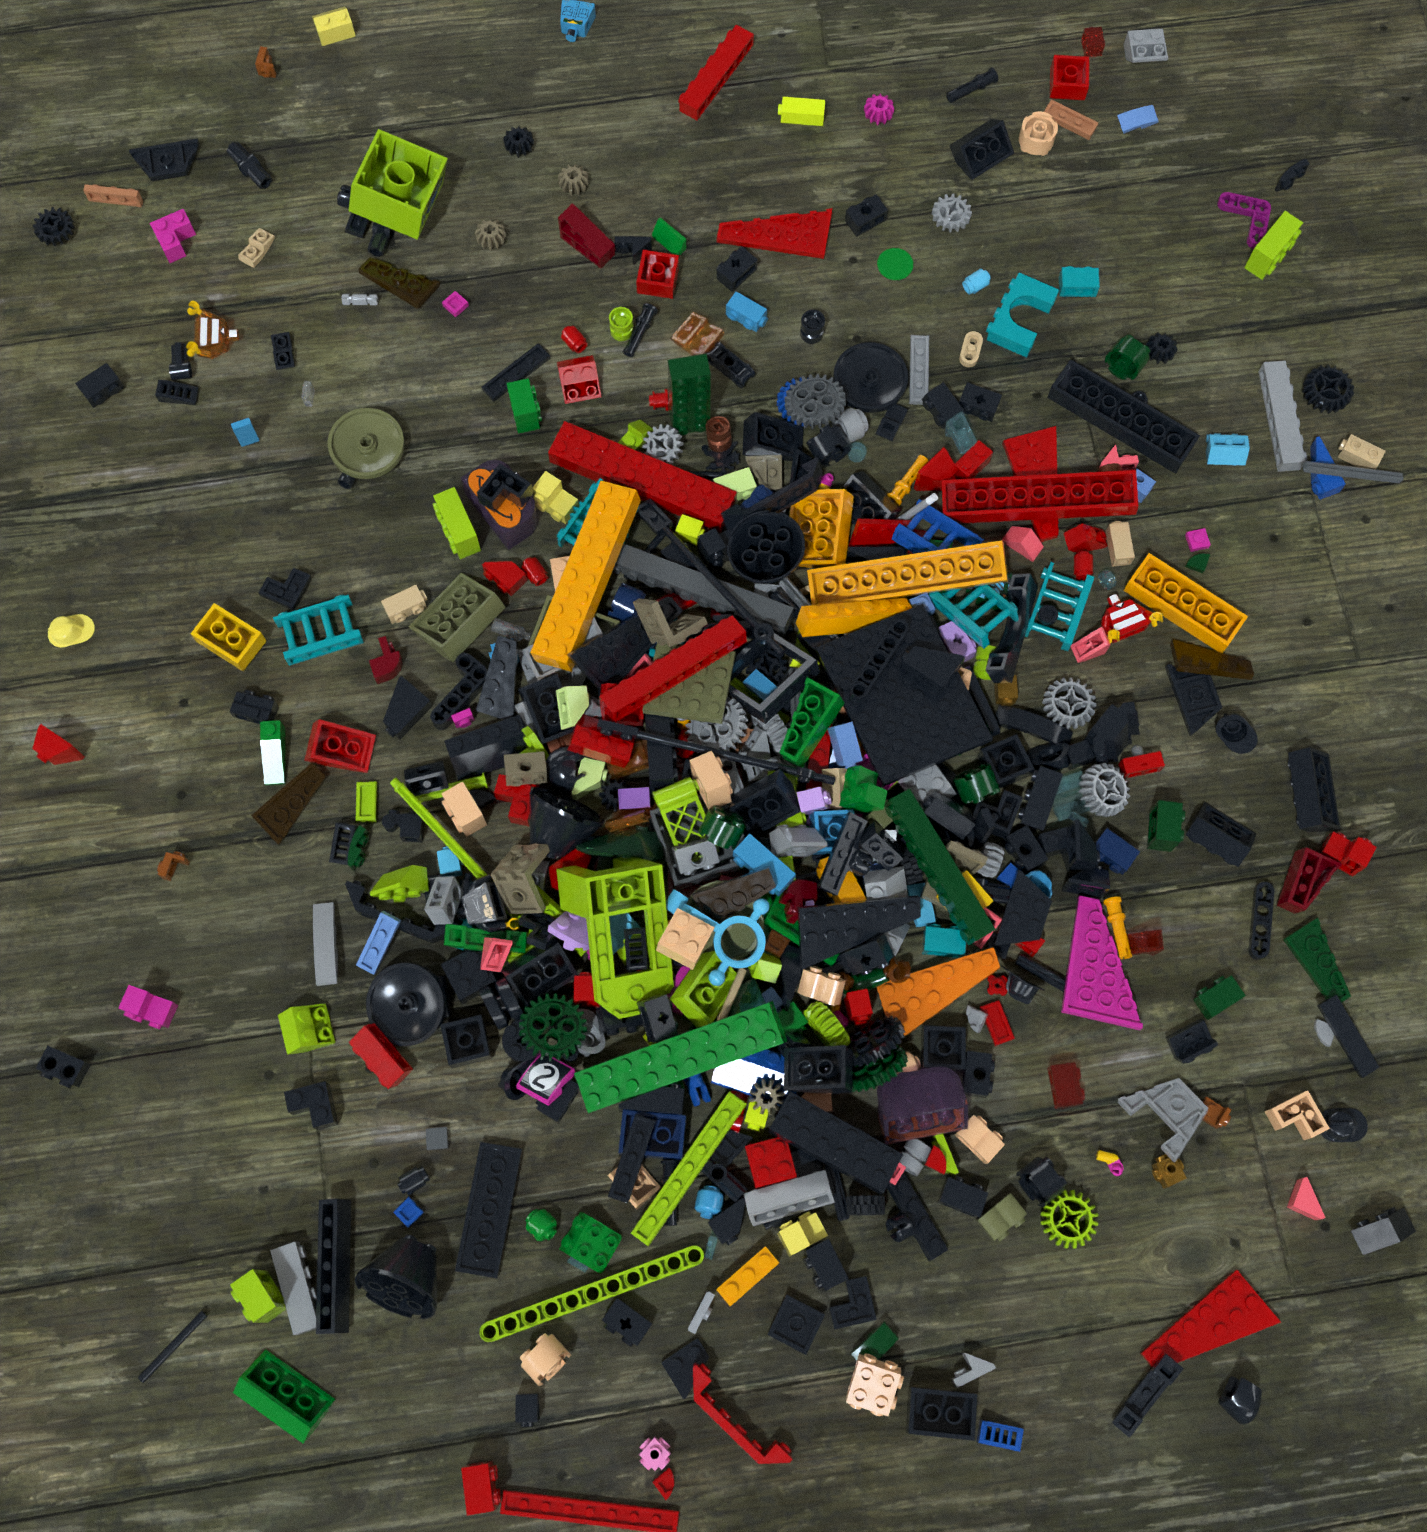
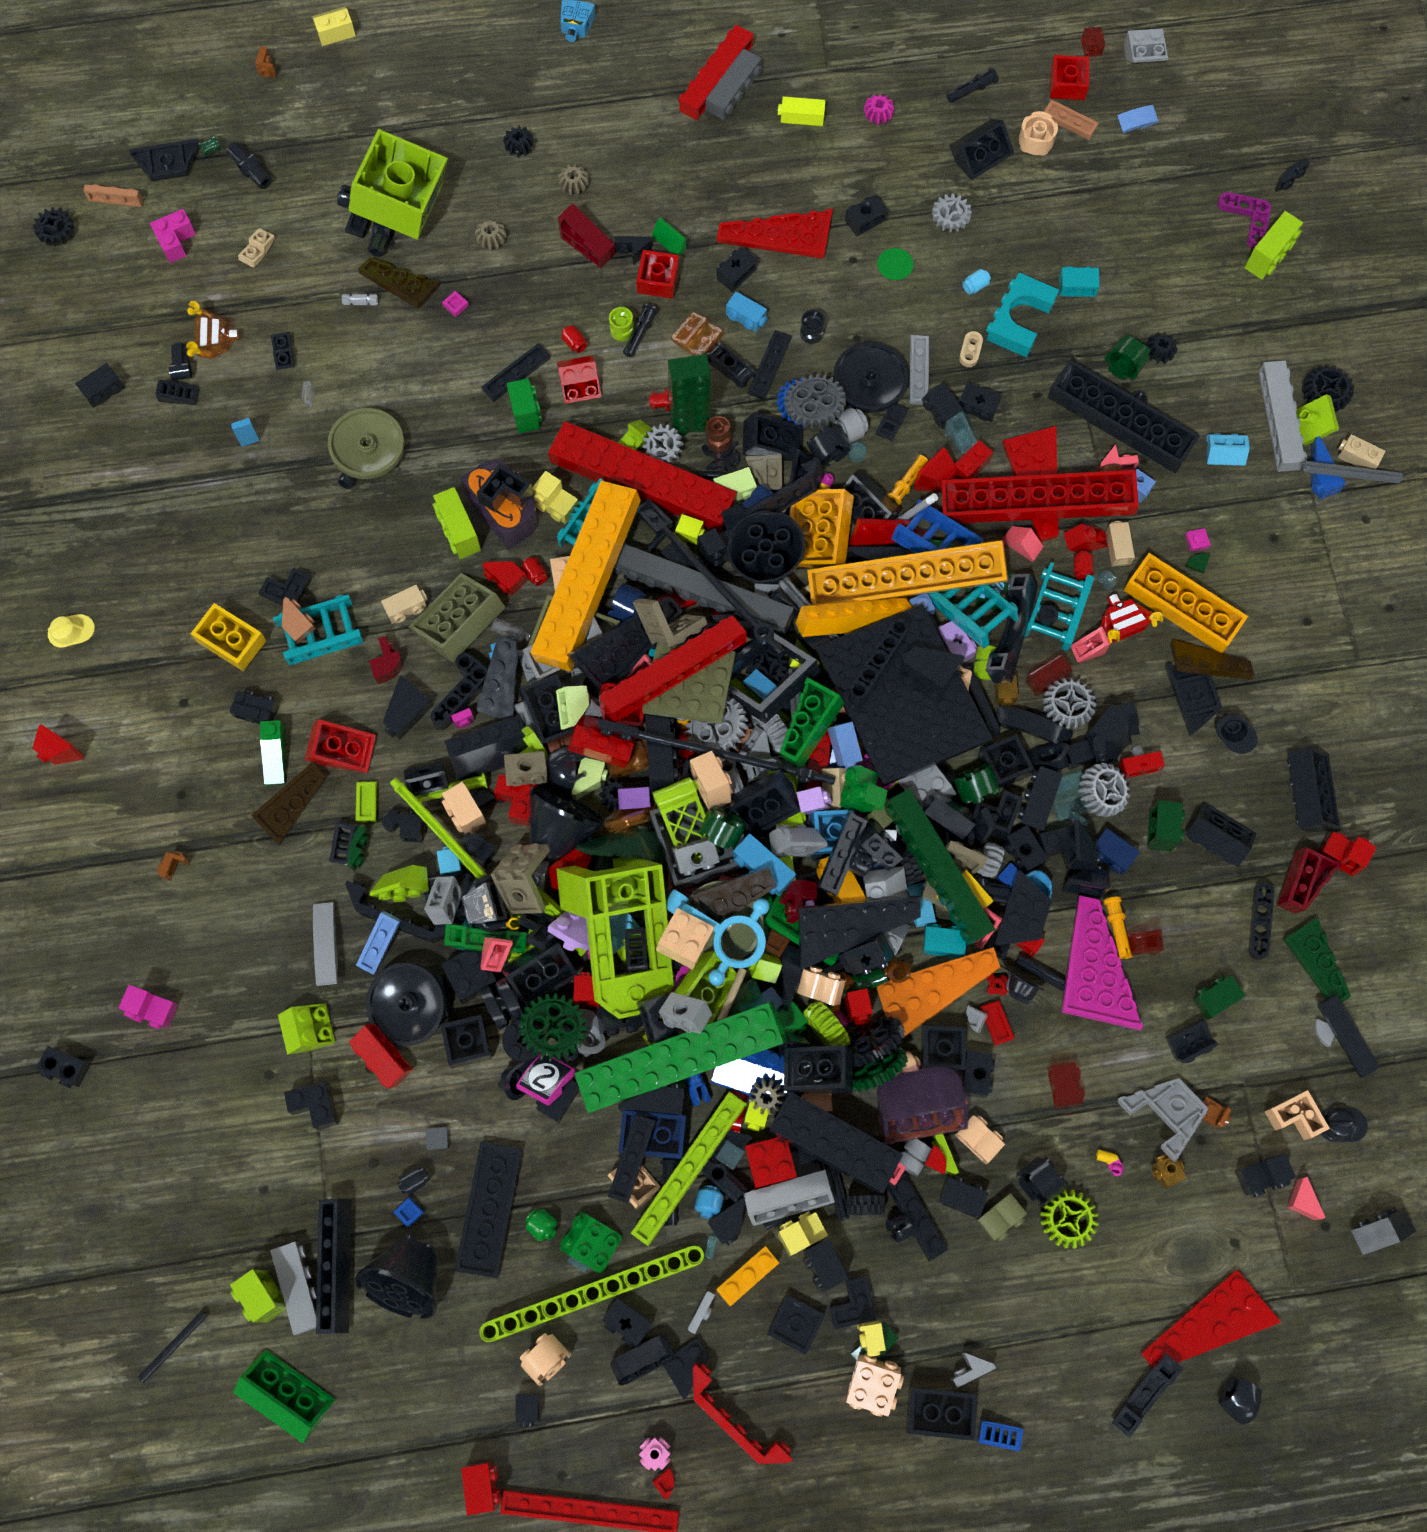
none -> clear green bush [197,135,222,158]
none -> nougat slope [282,597,315,644]
none -> black brick [462,832,498,868]
none -> black beam [610,1335,675,1386]
none -> light grey brick [659,992,712,1034]
none -> dark grey brick [706,49,762,120]
none -> clear light blue tile [716,1140,745,1170]
none -> black tile [748,330,792,401]
none -> light yellow brick [857,1321,885,1357]
none -> clear red brick [1026,655,1072,696]
none -> black brick [1235,1153,1296,1198]
none -> lime tile [1296,394,1339,445]

